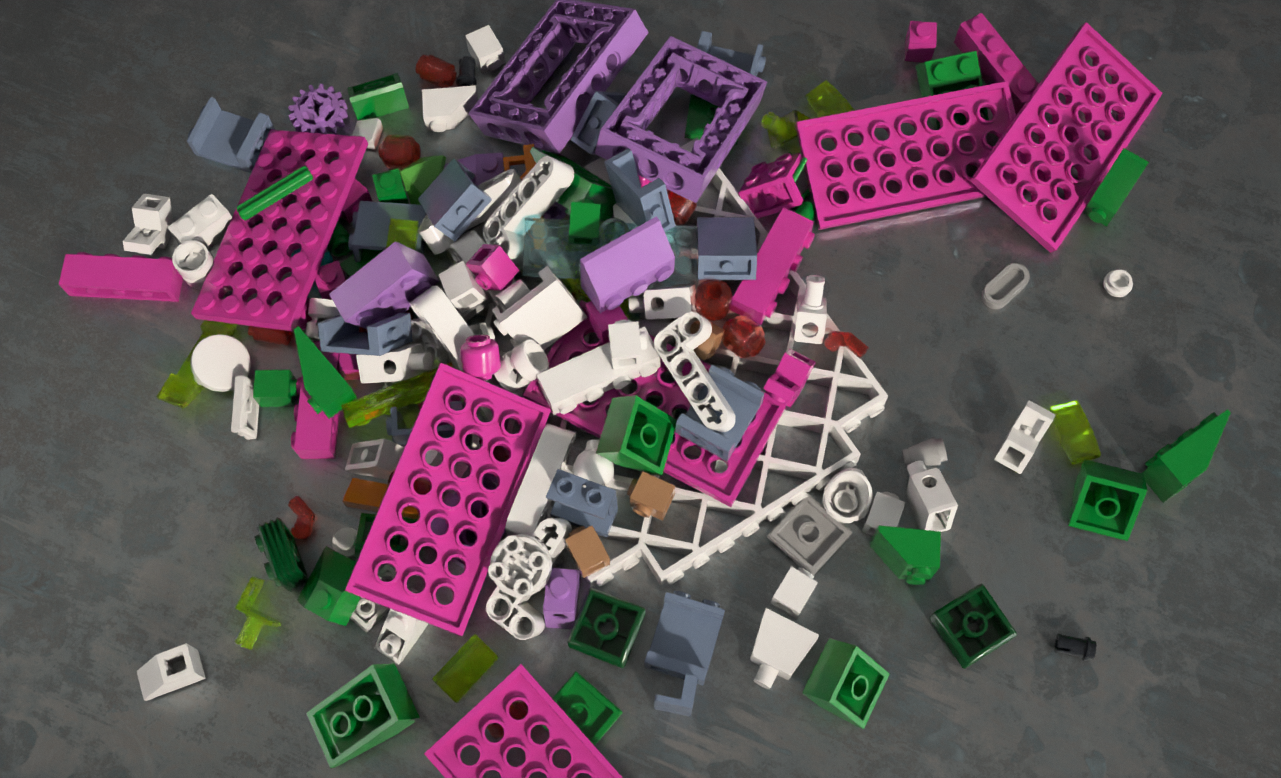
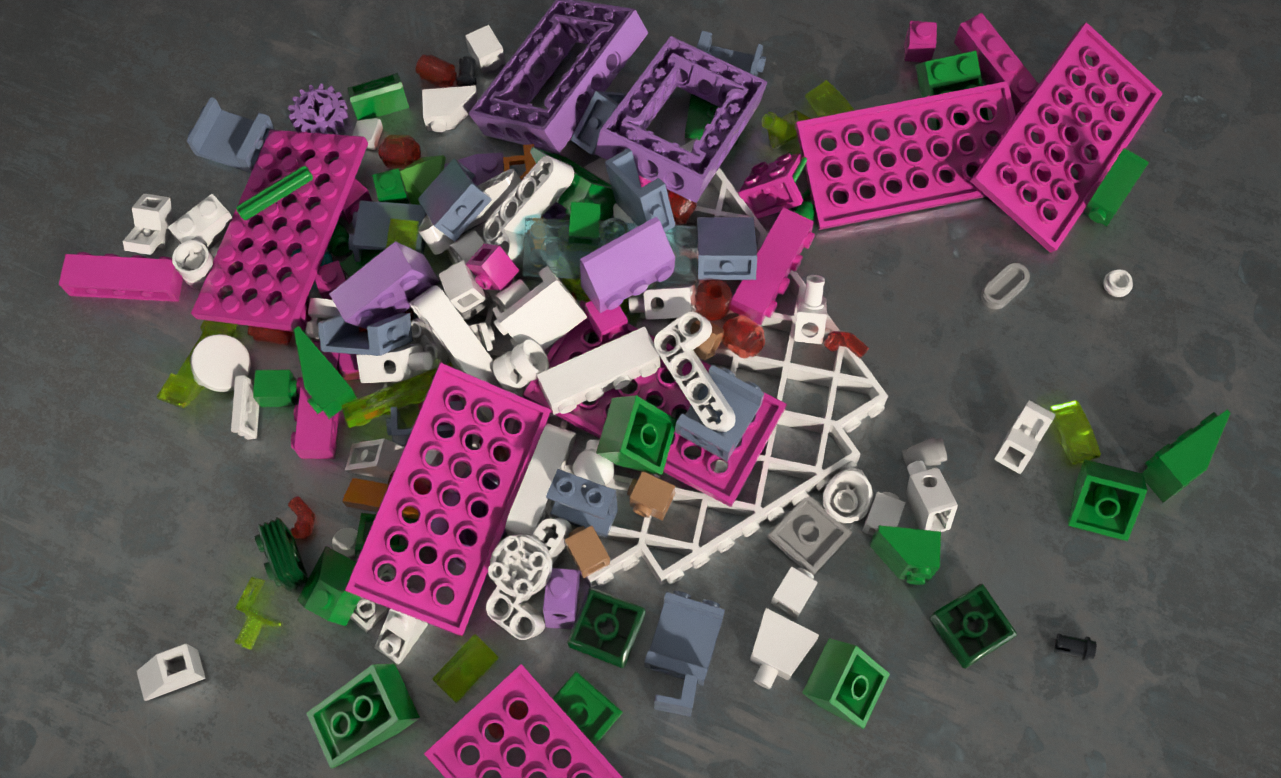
dark pink head [460,334,501,381] -> none
white brick [608,320,647,369] -> none
dark pink brick [763,349,816,408] -> none

